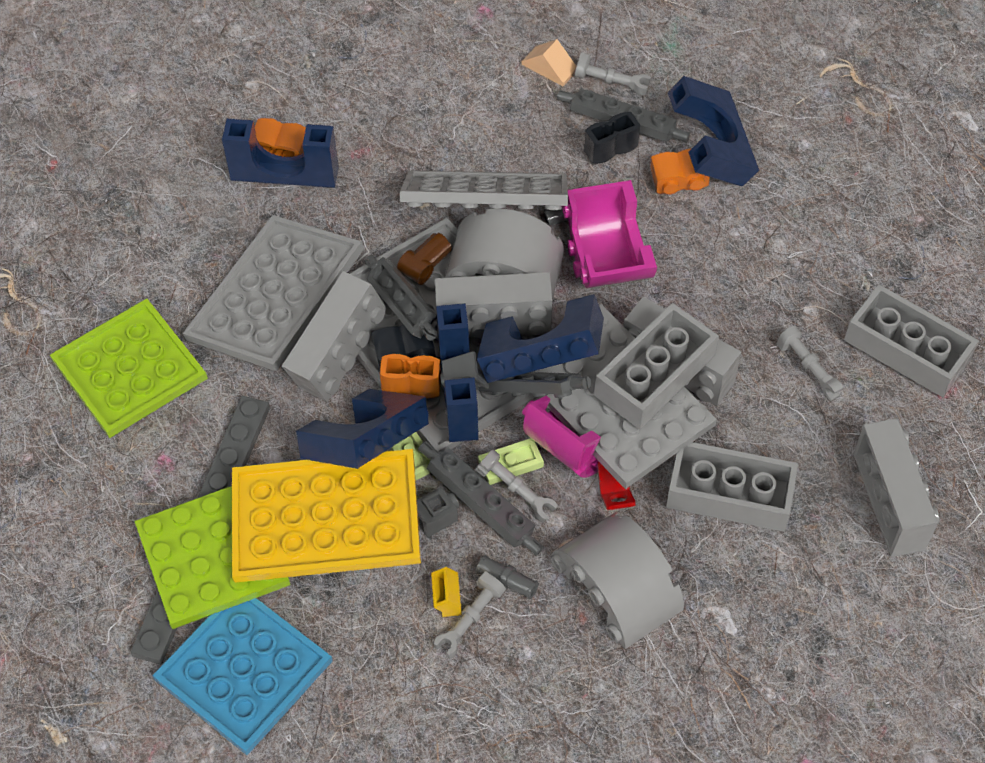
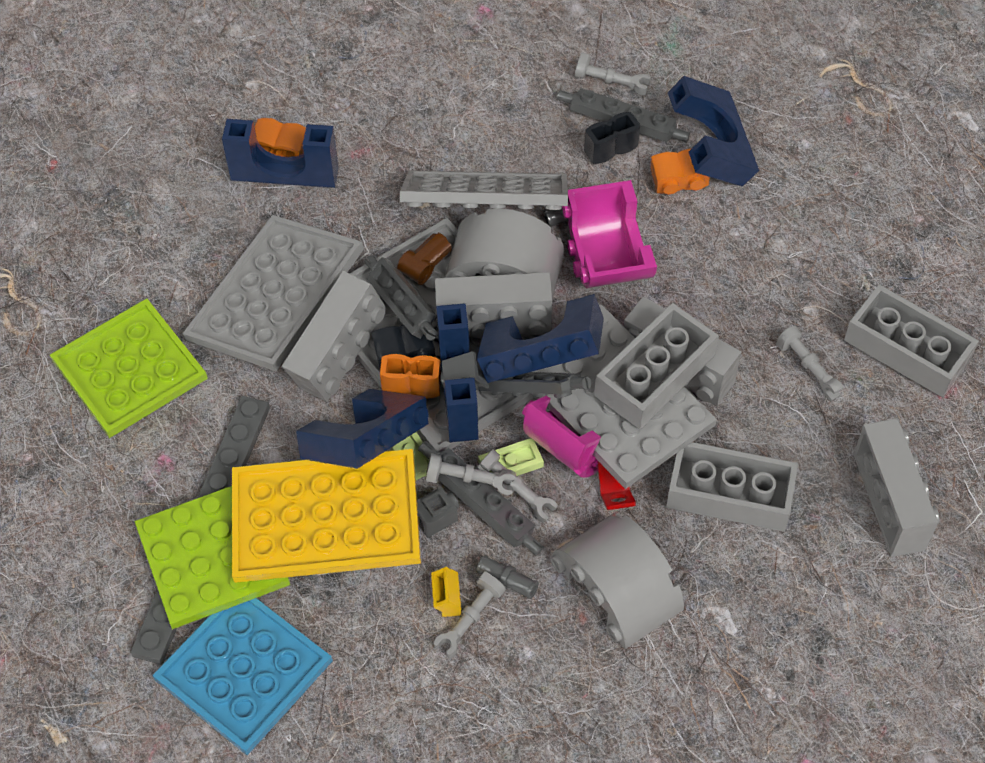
light nougat slope [522,39,577,86] -> none
none -> light grey piece [425,453,516,495]

